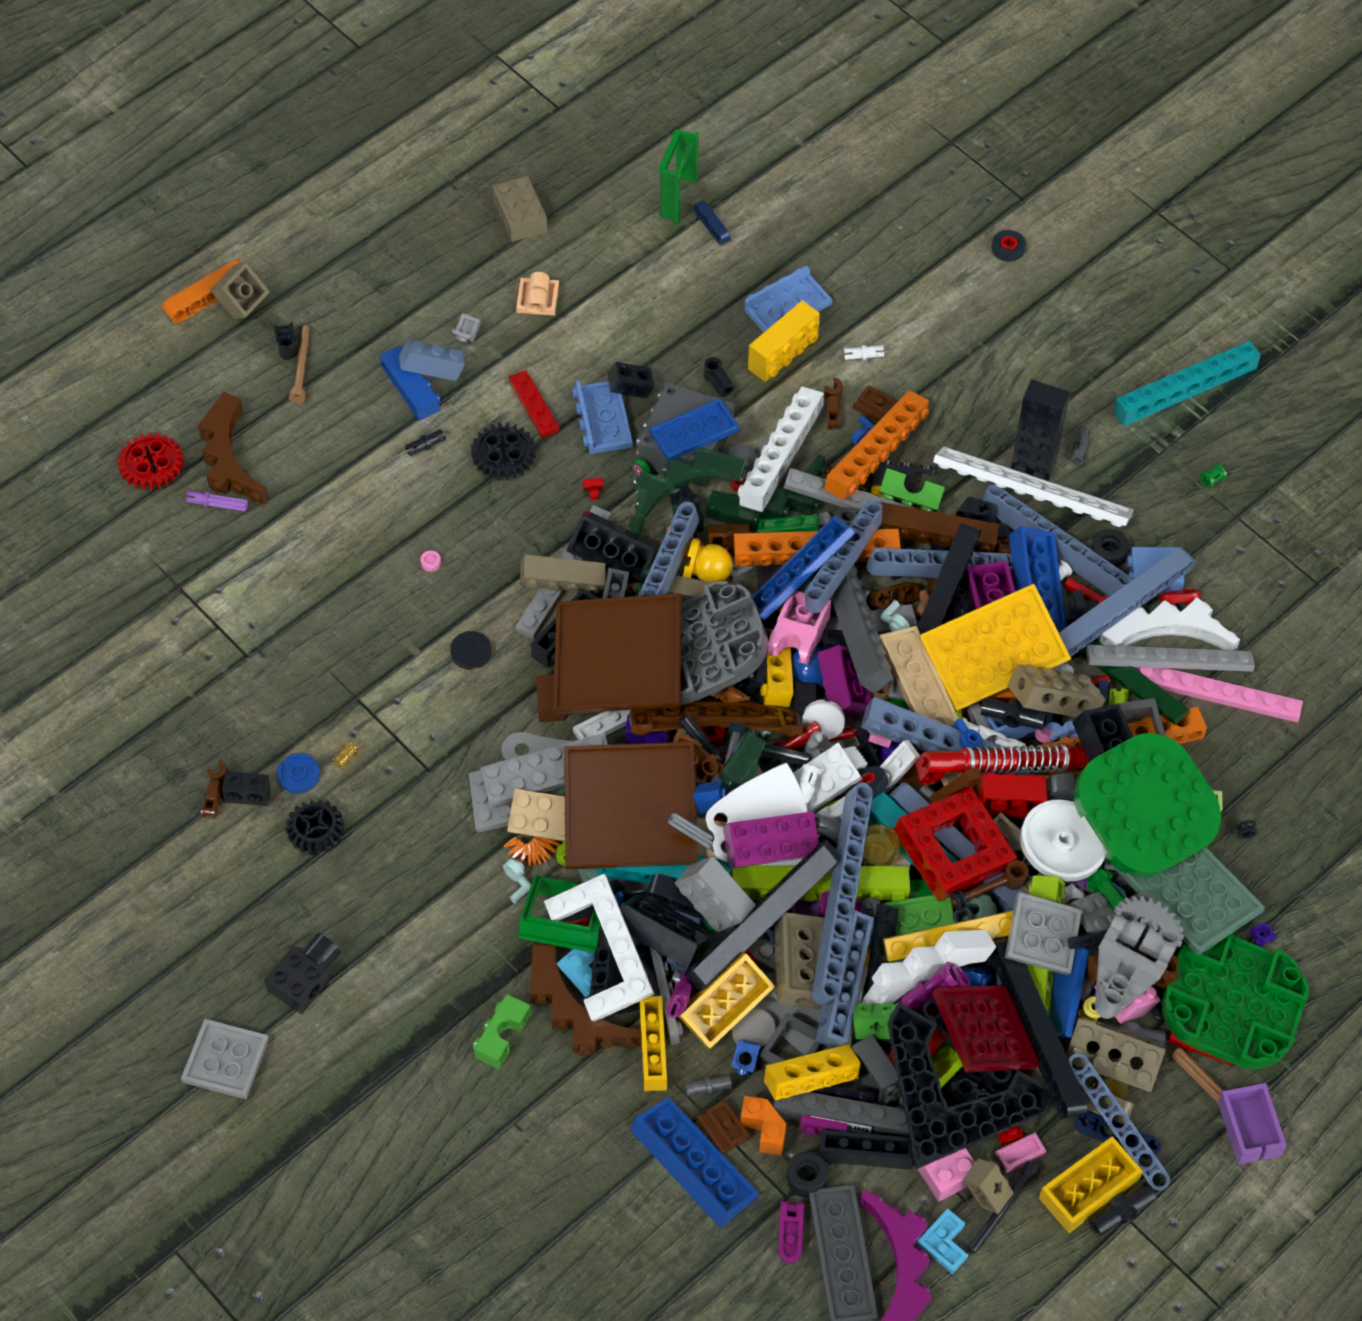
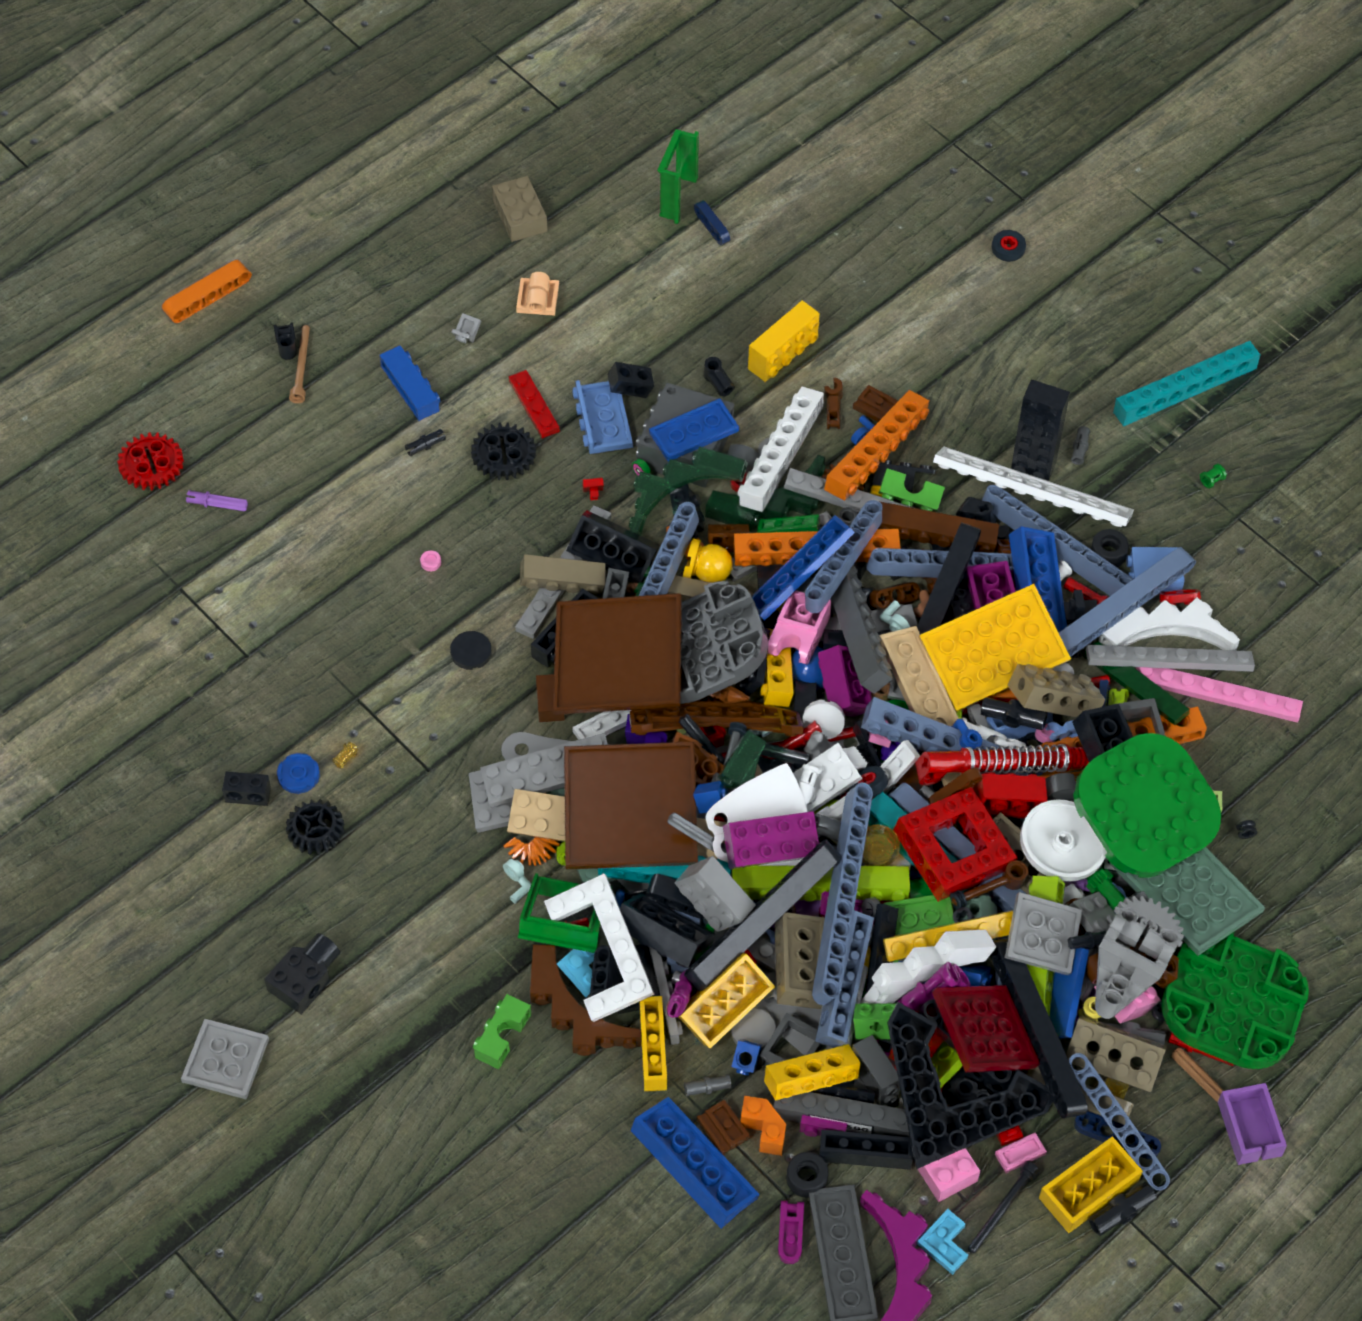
reddish brown arch [198,392,269,505] -> none
reddish brown piece [201,760,229,819] -> none
dark tan brick [210,262,270,319] -> none
sand blue brick [399,340,465,381] -> none
medium blue bracket [744,266,832,333] -> none
white pin [844,345,884,361] -> none
dark tan brick [963,1158,1013,1214] -> none
dark purple plate [1249,923,1276,947] -> none

